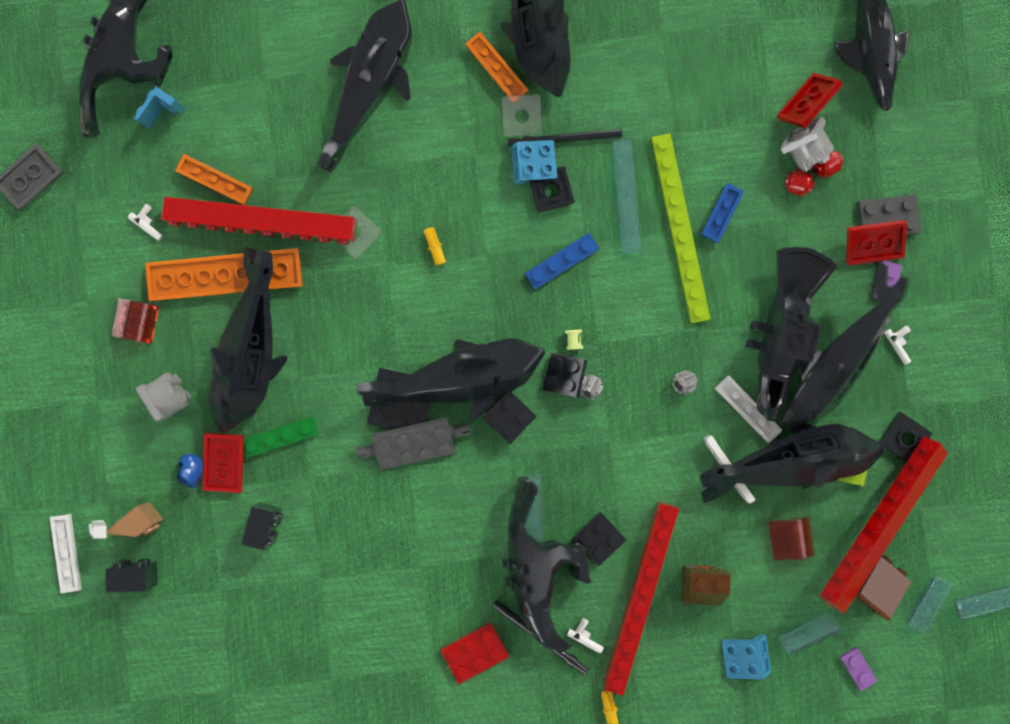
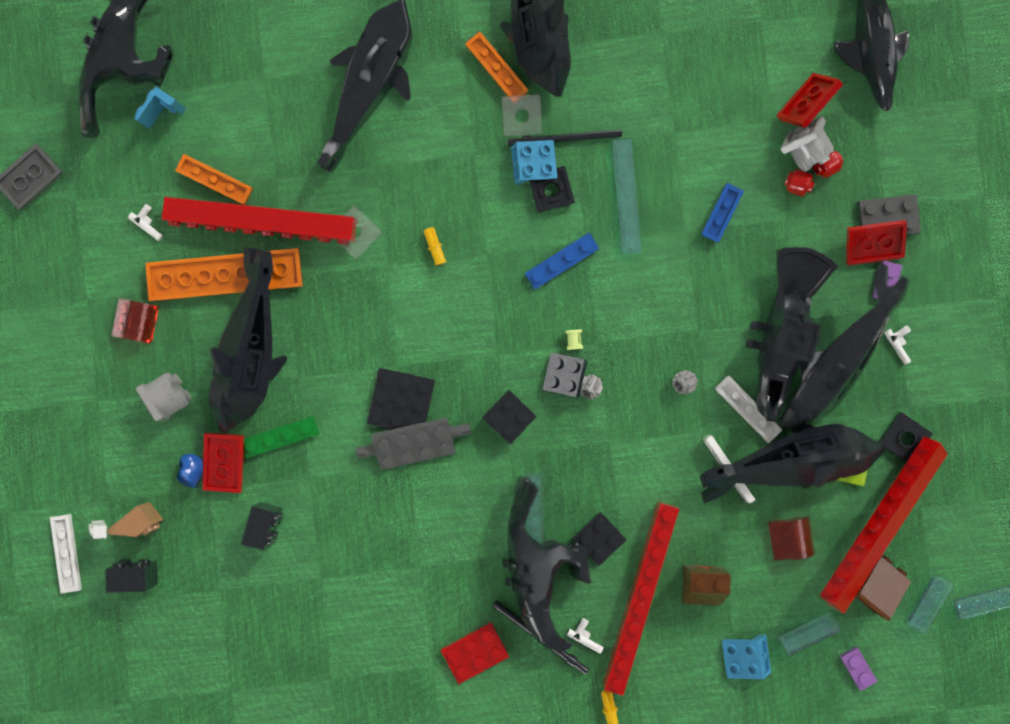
black animal [356,338,545,421] -> none
lime plate [651,133,711,323] -> none

